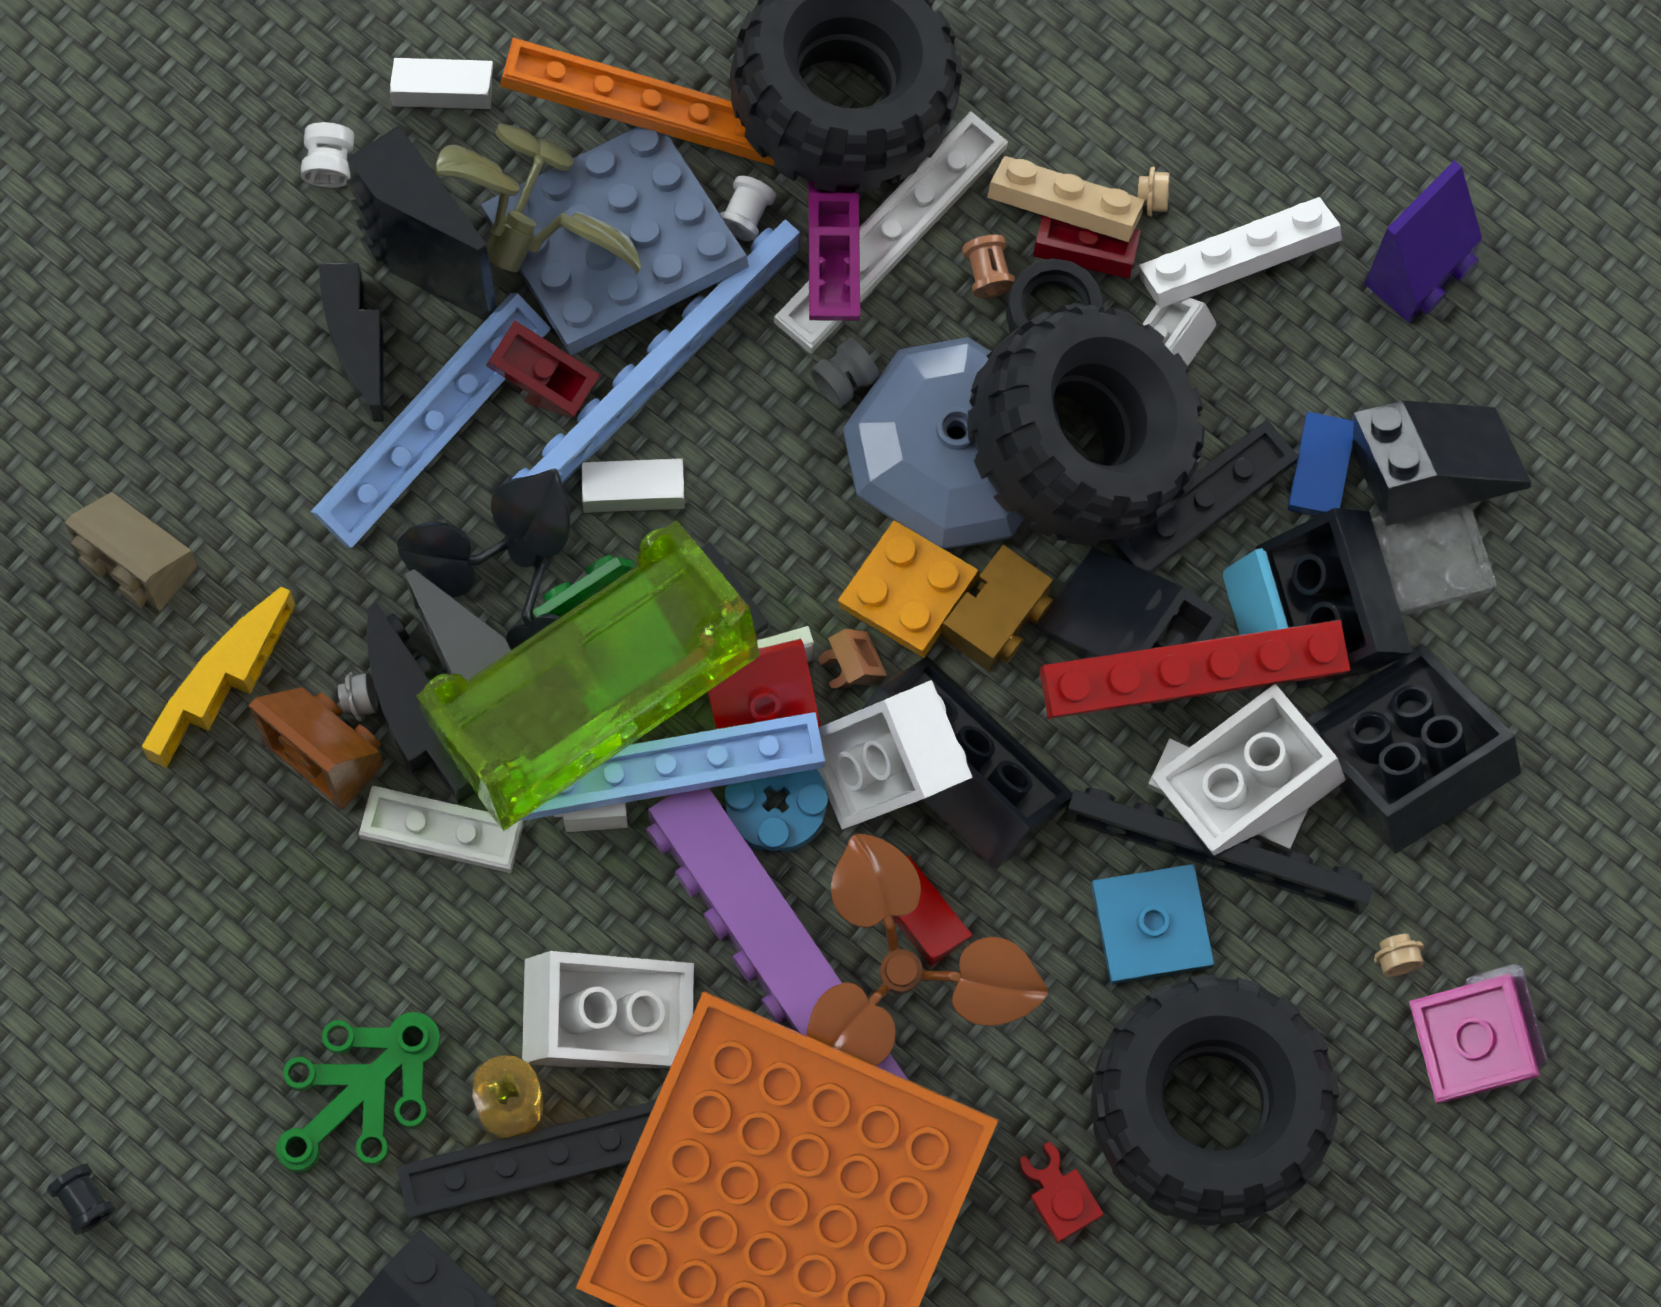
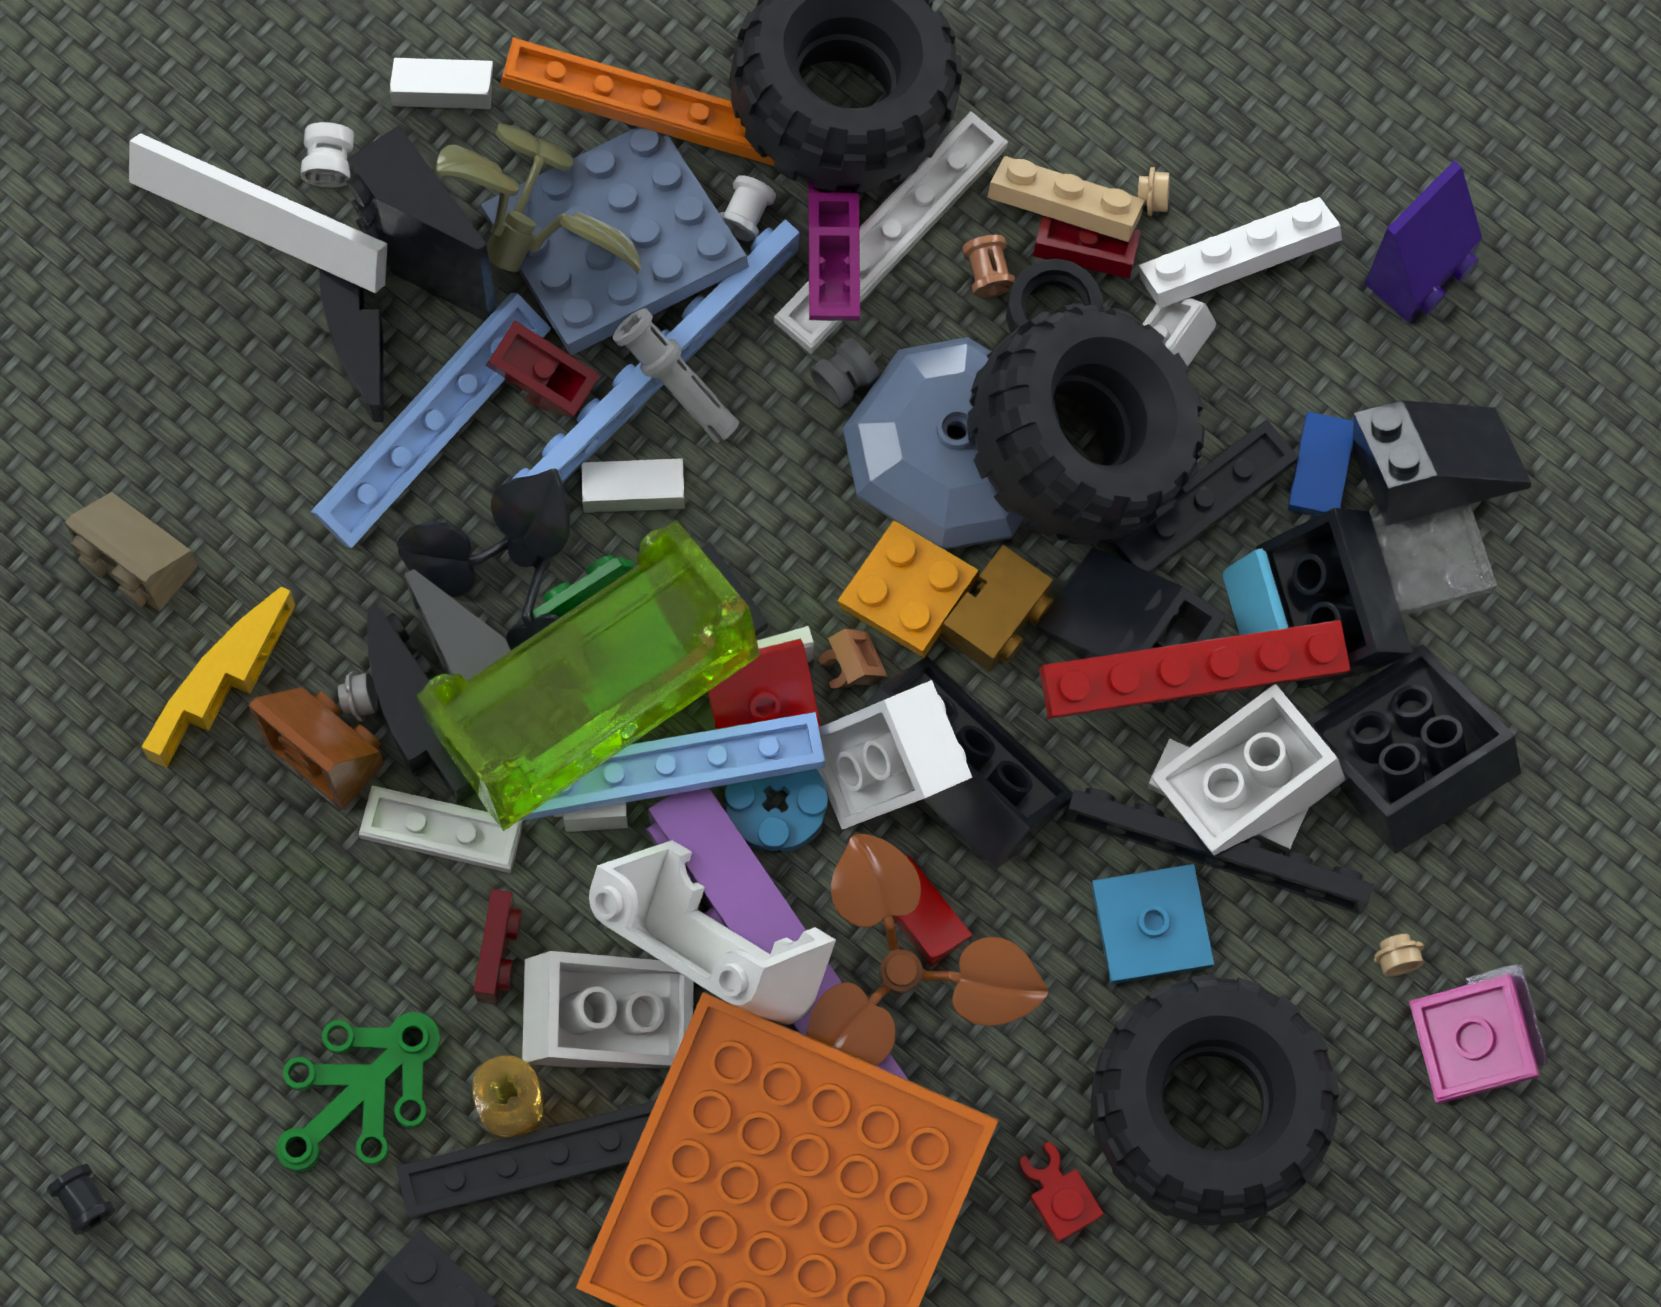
none -> white tile [129,133,388,293]
none -> dark red plate [473,889,522,1004]
none -> white windscreen [589,840,836,1025]
none -> light grey pin [613,308,739,443]

